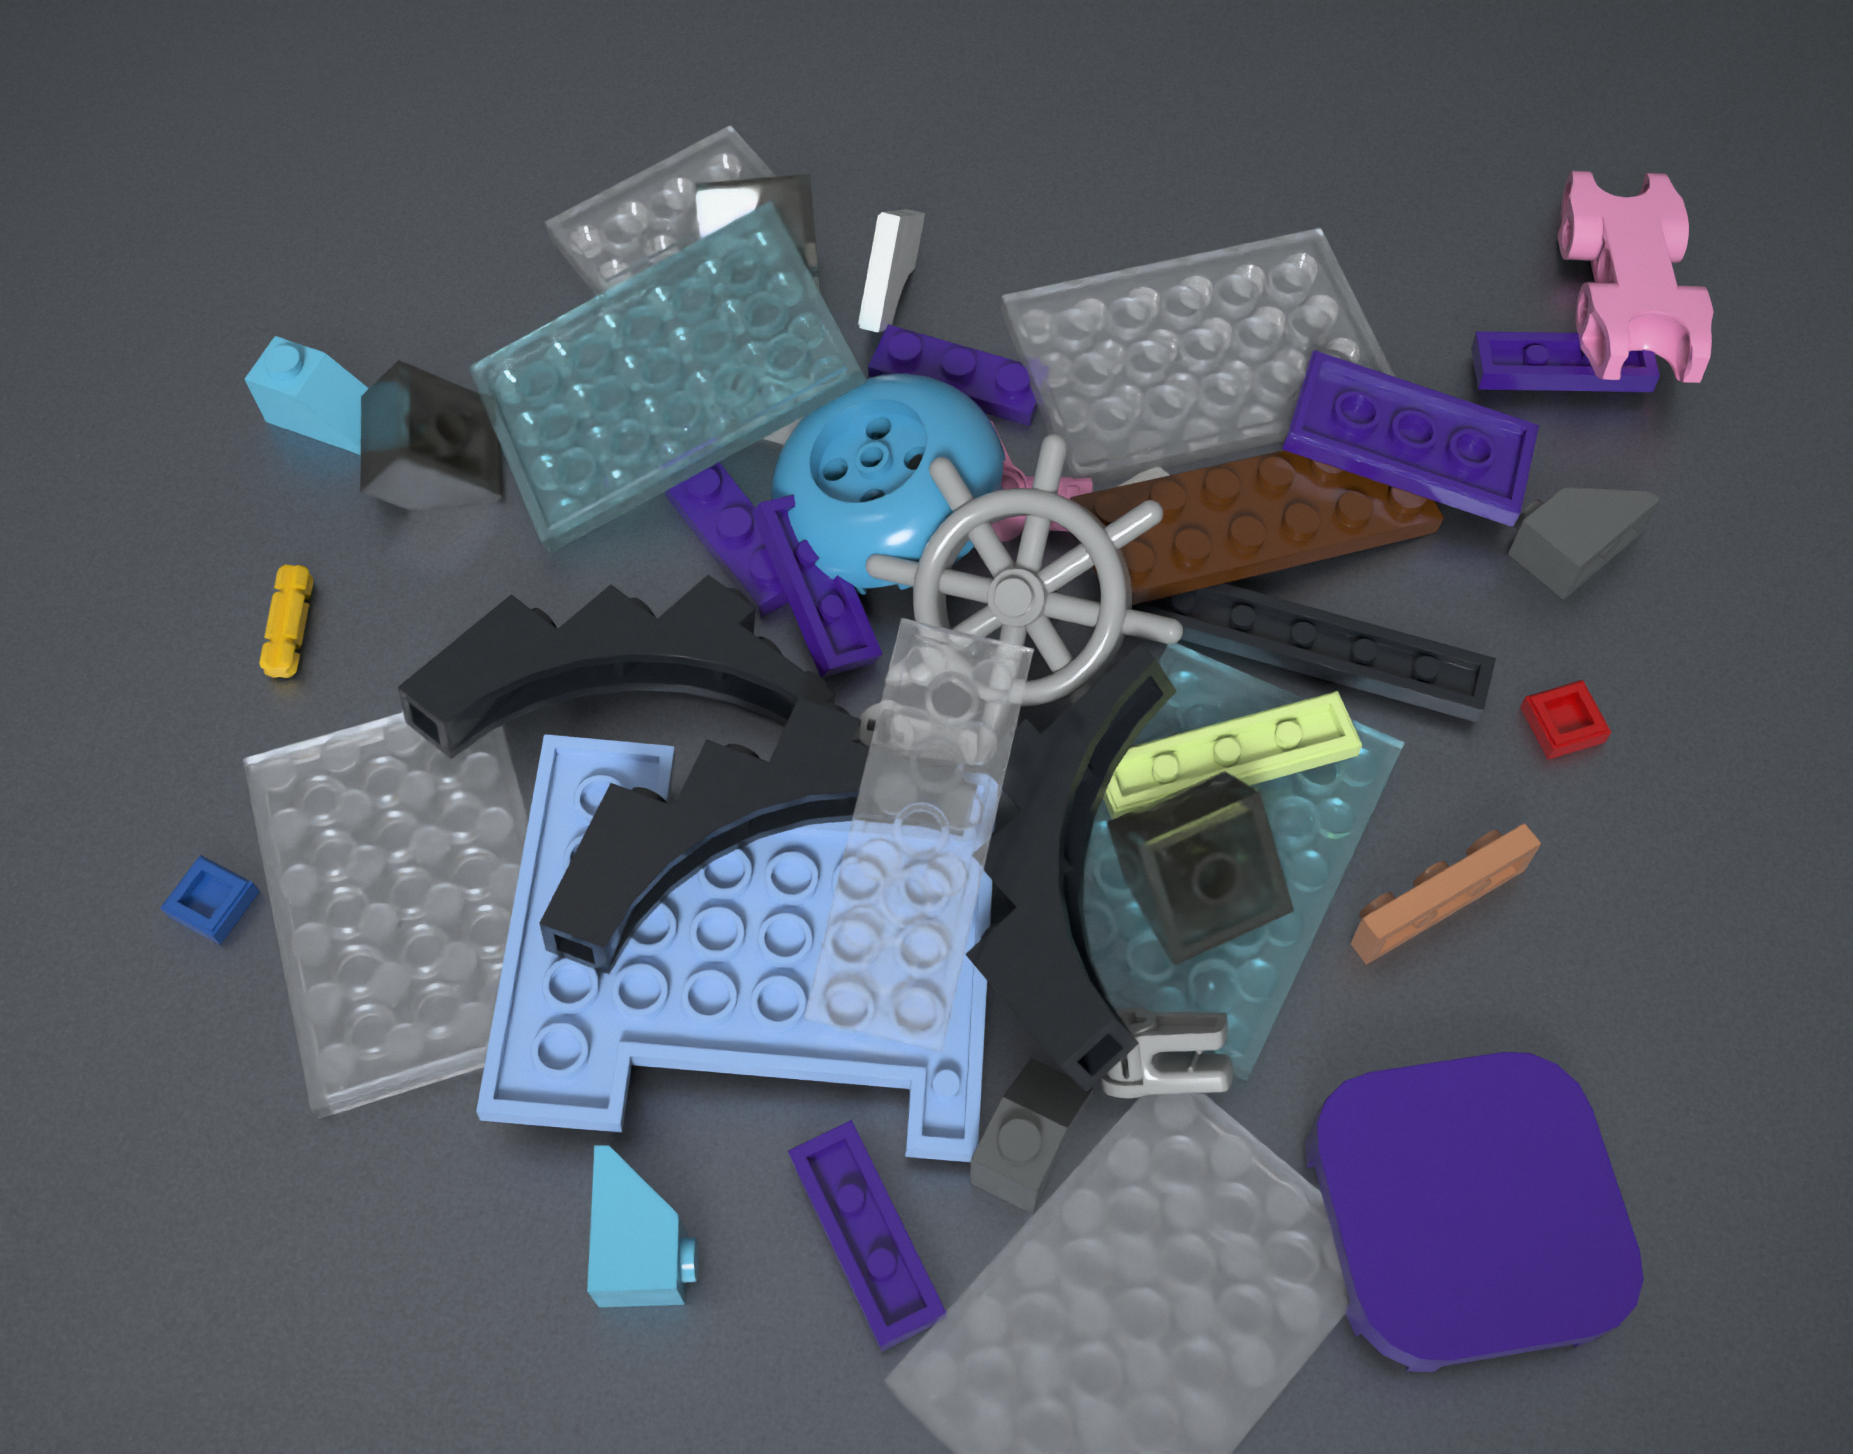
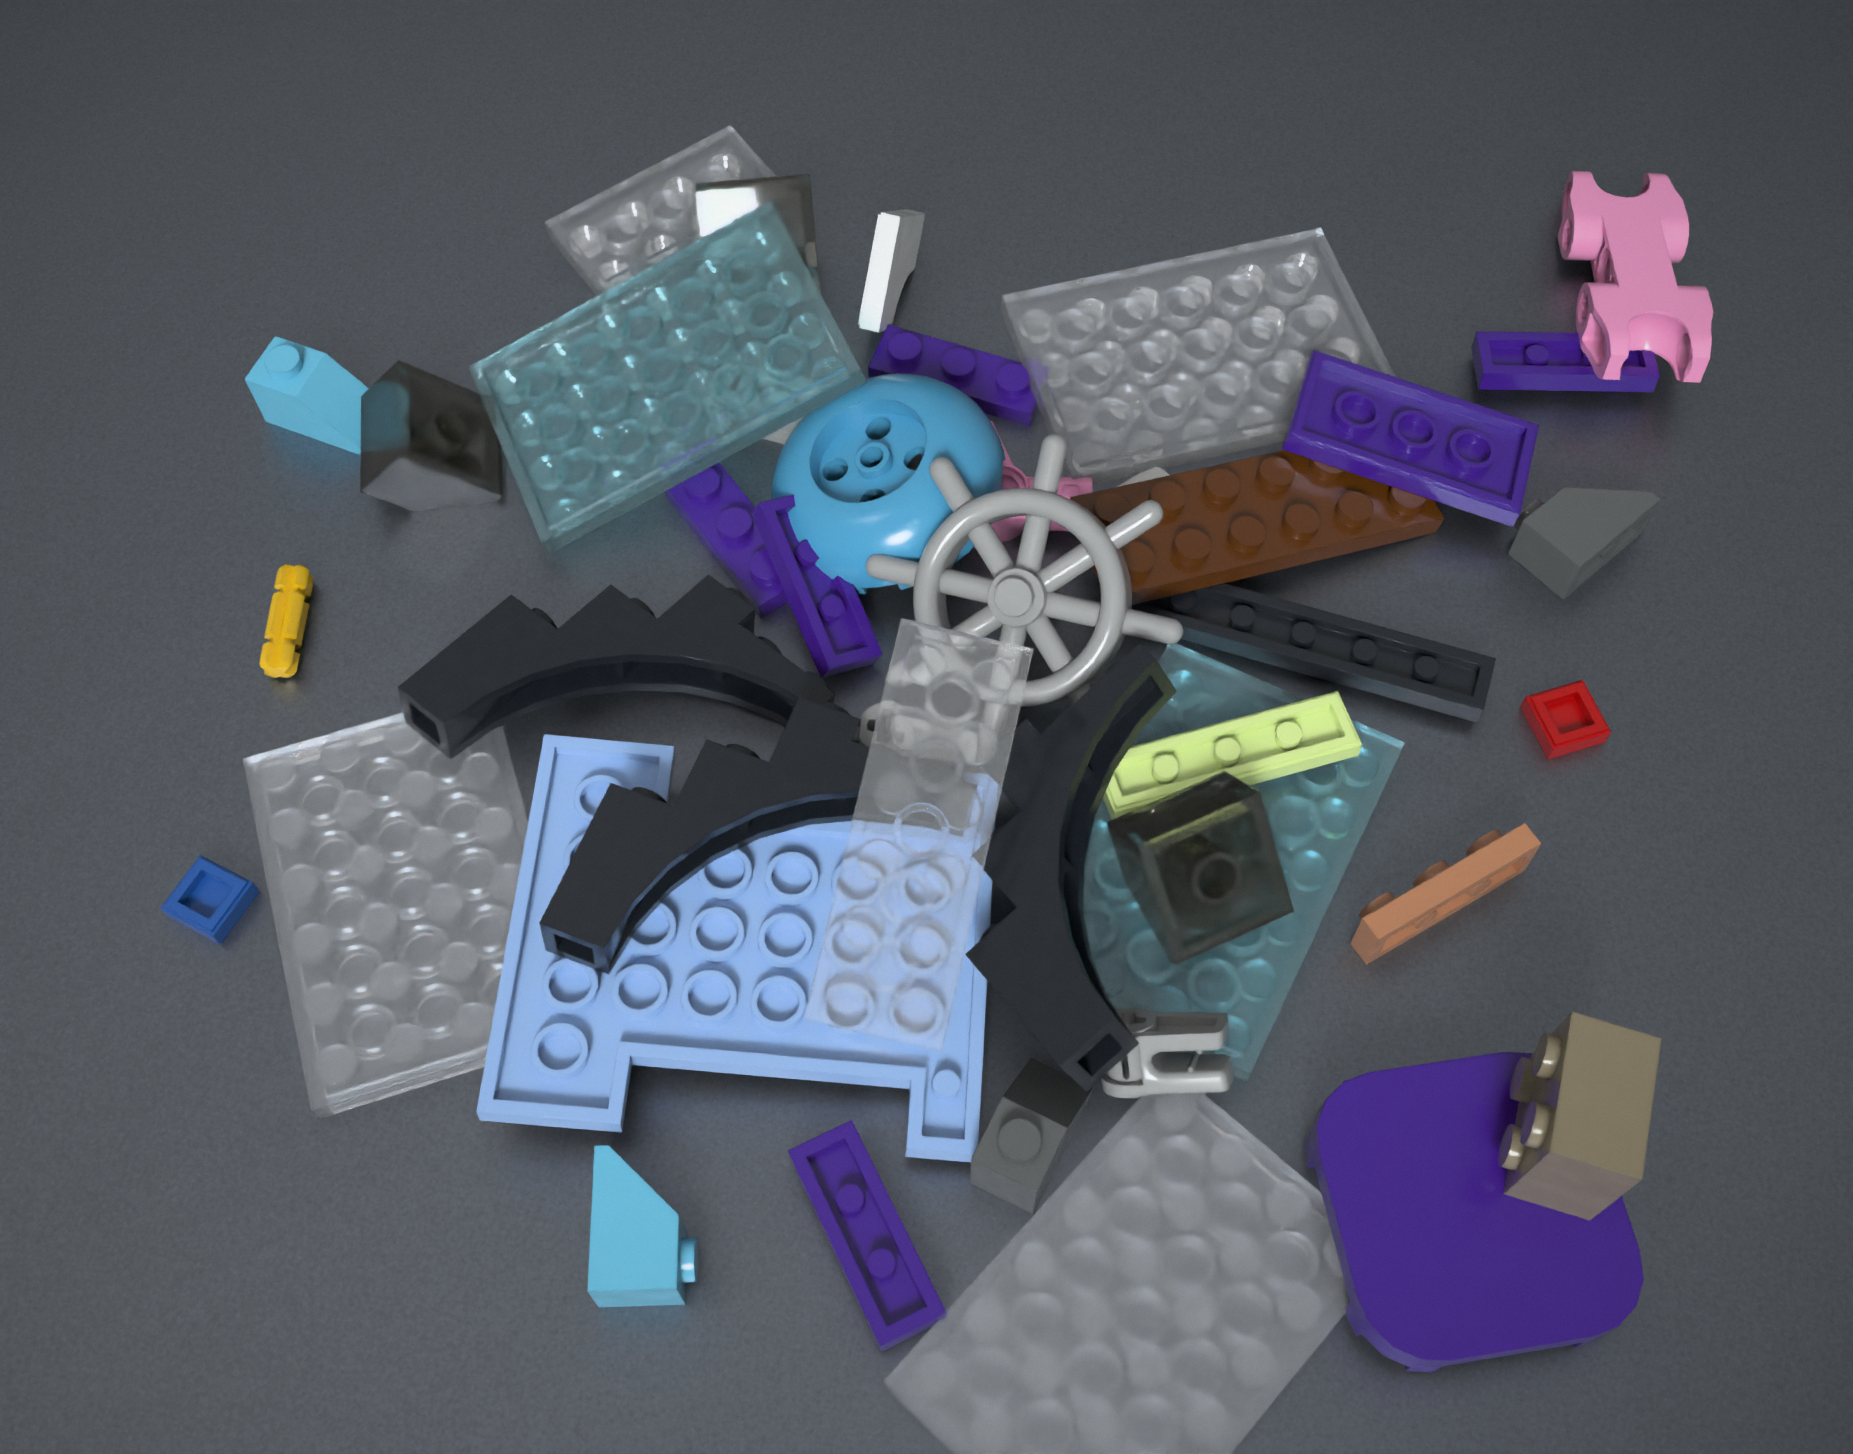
none -> dark tan brick [1498,1012,1661,1221]

